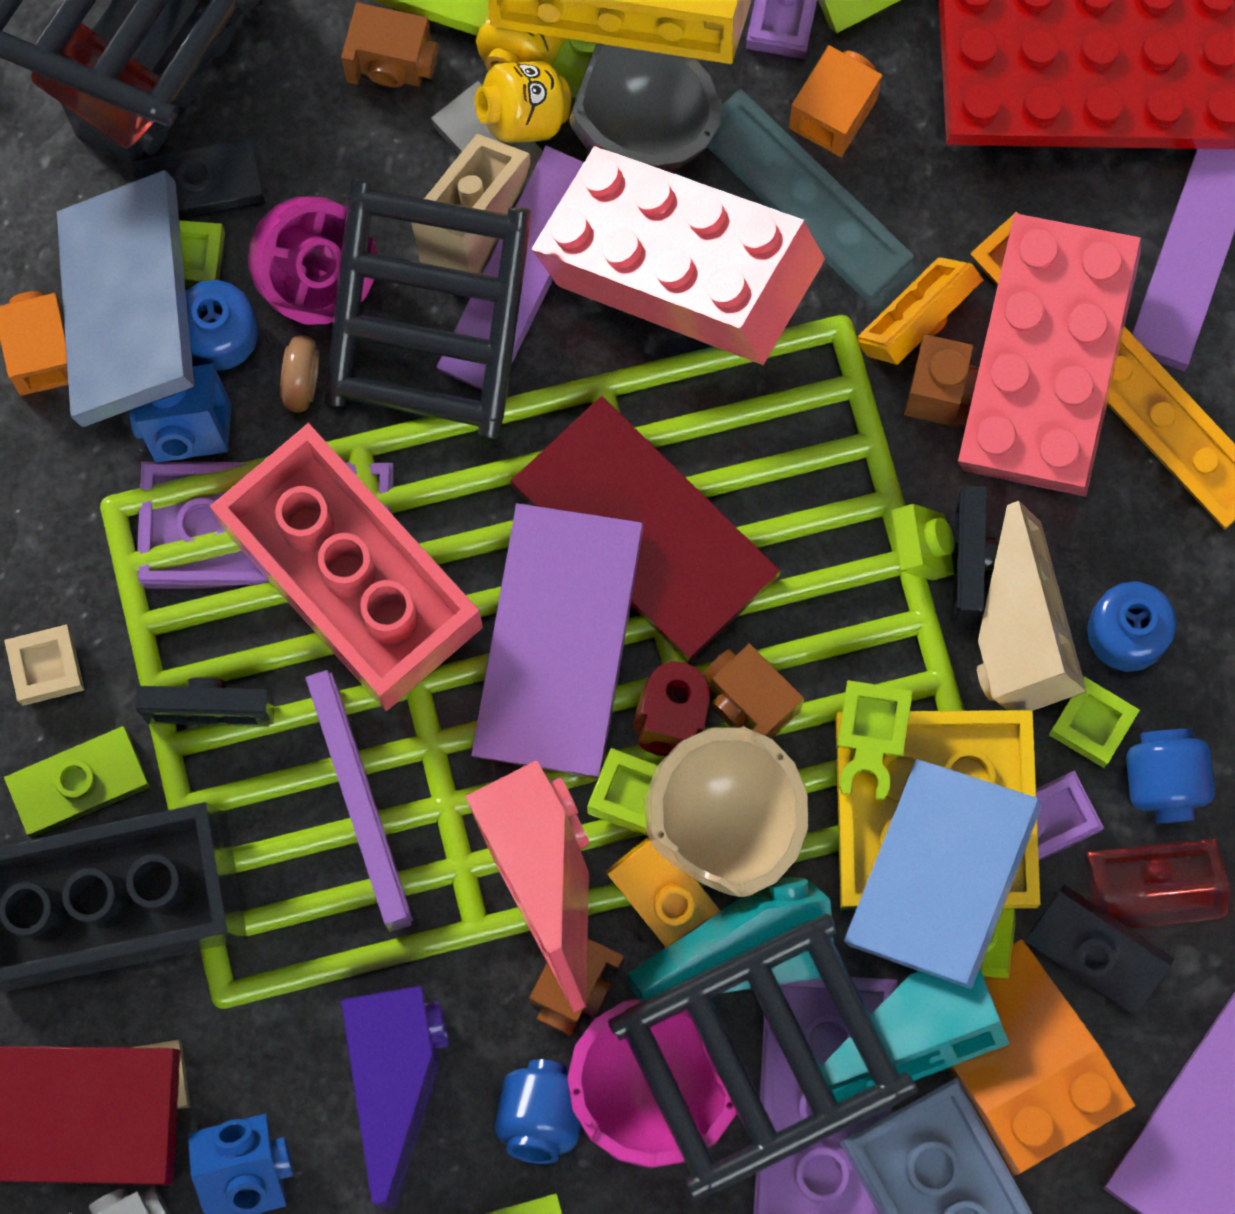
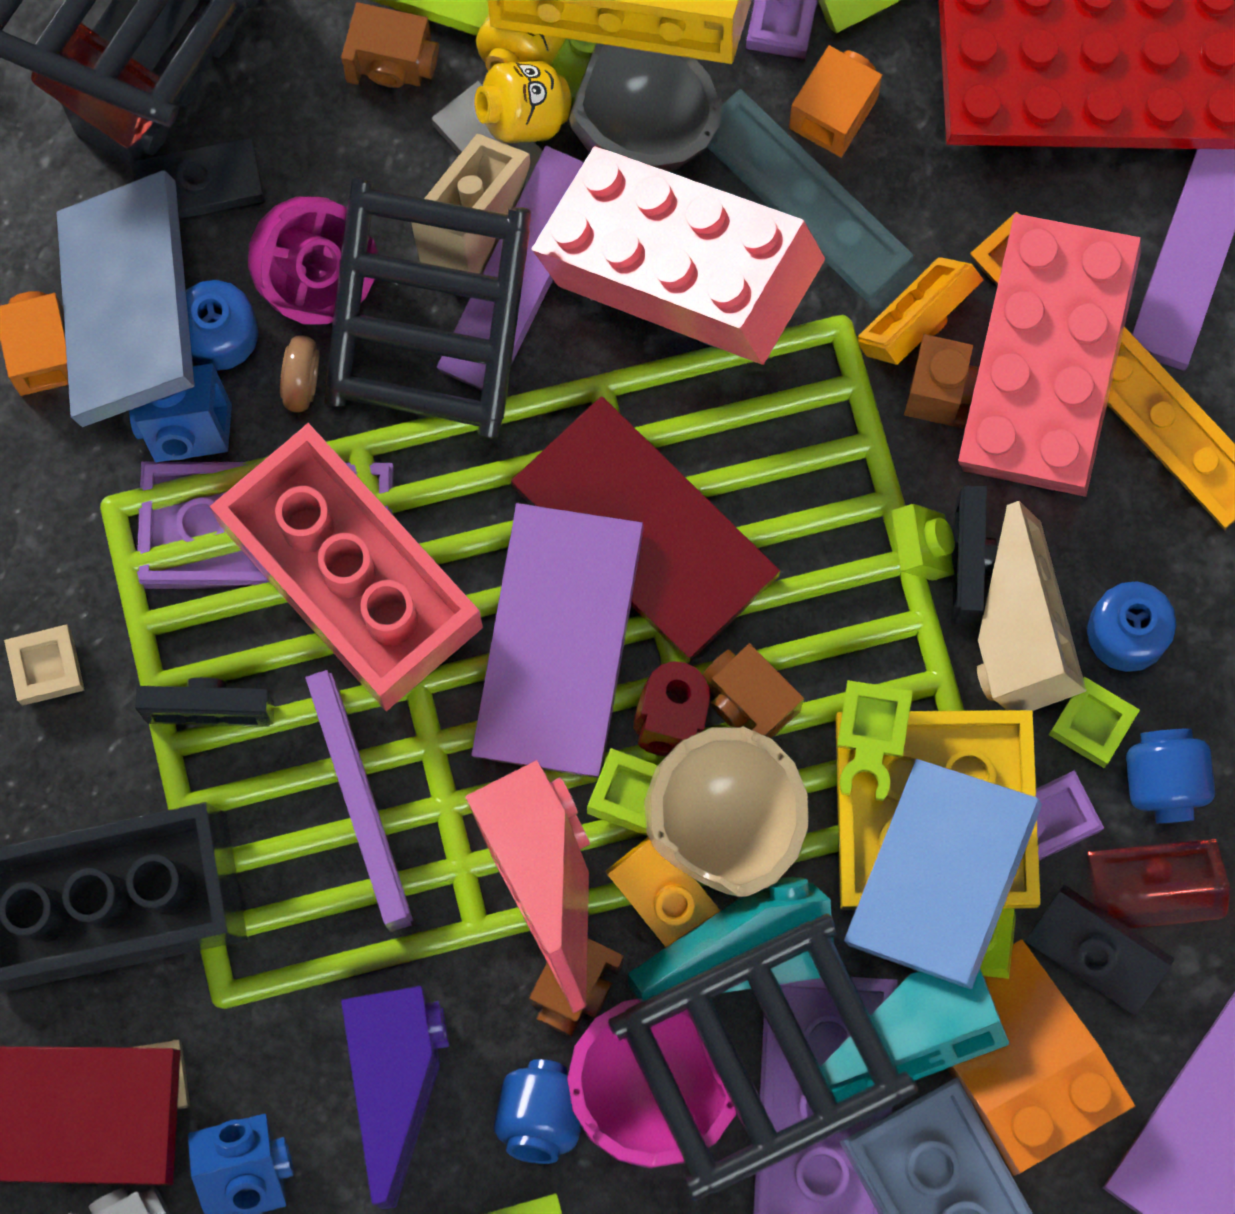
lime plate [4,726,151,839] -> none
lime plate [179,220,225,288] -> none

